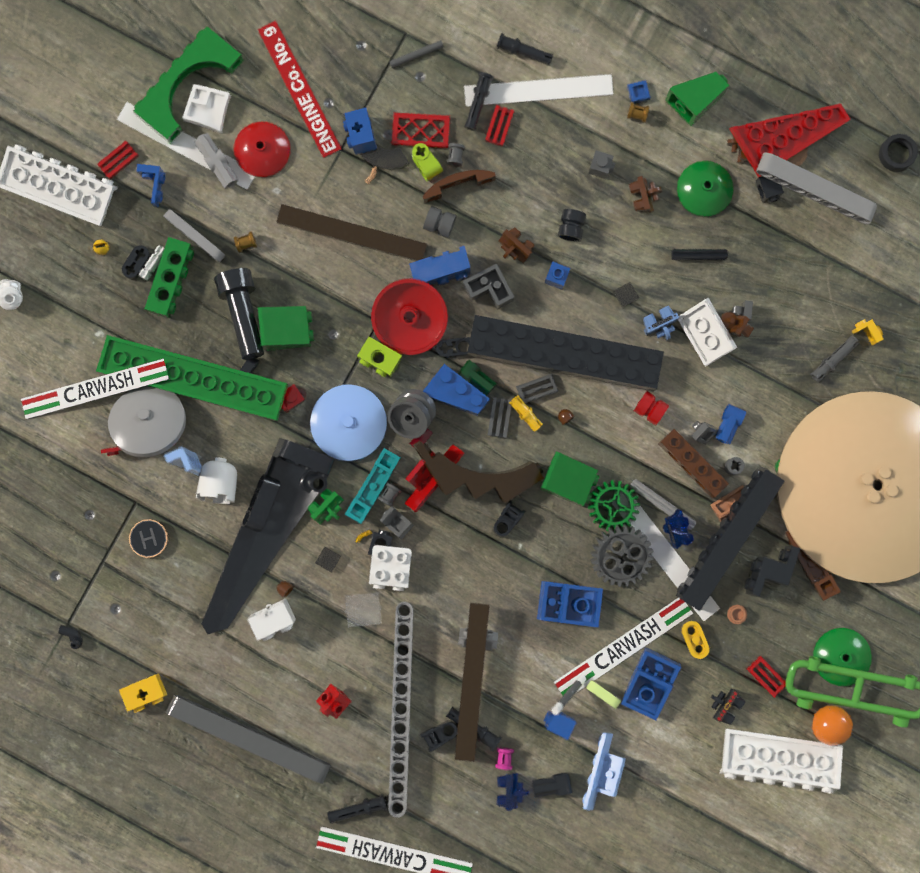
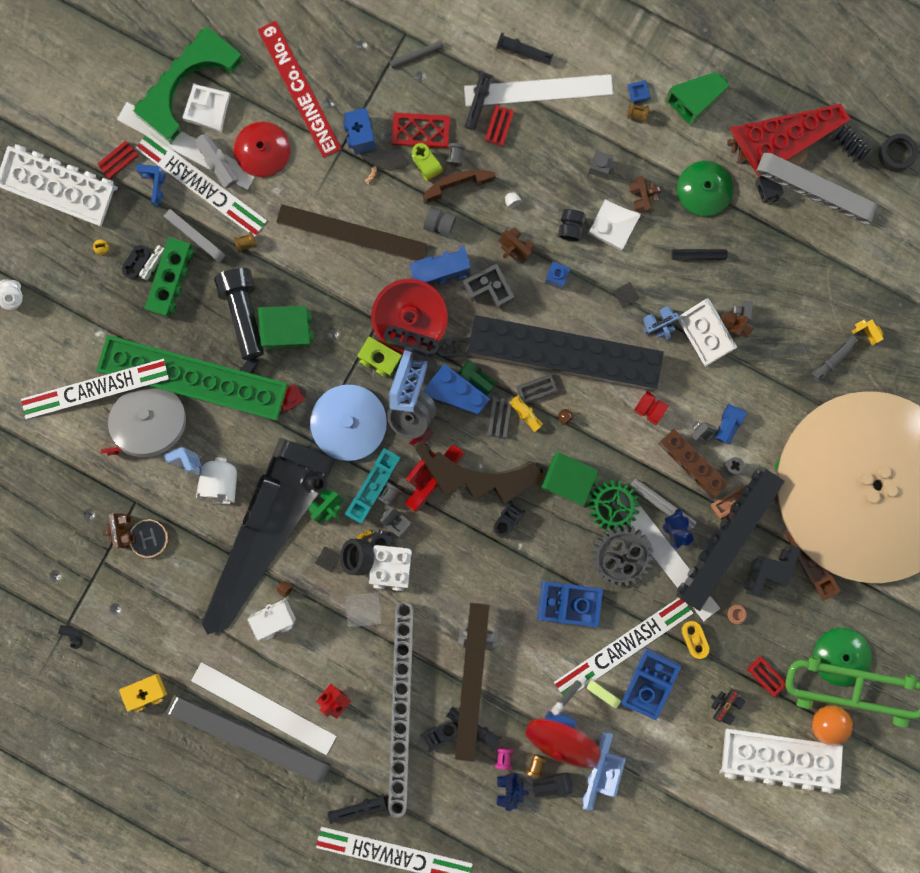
none -> reddish brown hips [103,513,135,549]
none -> white sticker [136,132,267,237]
none -> white sticker [191,662,337,755]
none -> black tyre [340,538,374,576]
none -> black beam [384,326,439,357]
none -> light blue fence [389,350,428,412]
none -> white hinge [505,192,522,209]
none -> red dish [525,719,602,768]
none -> pearl gold bush [525,754,548,779]
none -> white plate [588,199,641,251]
none -> black piece [831,122,874,163]

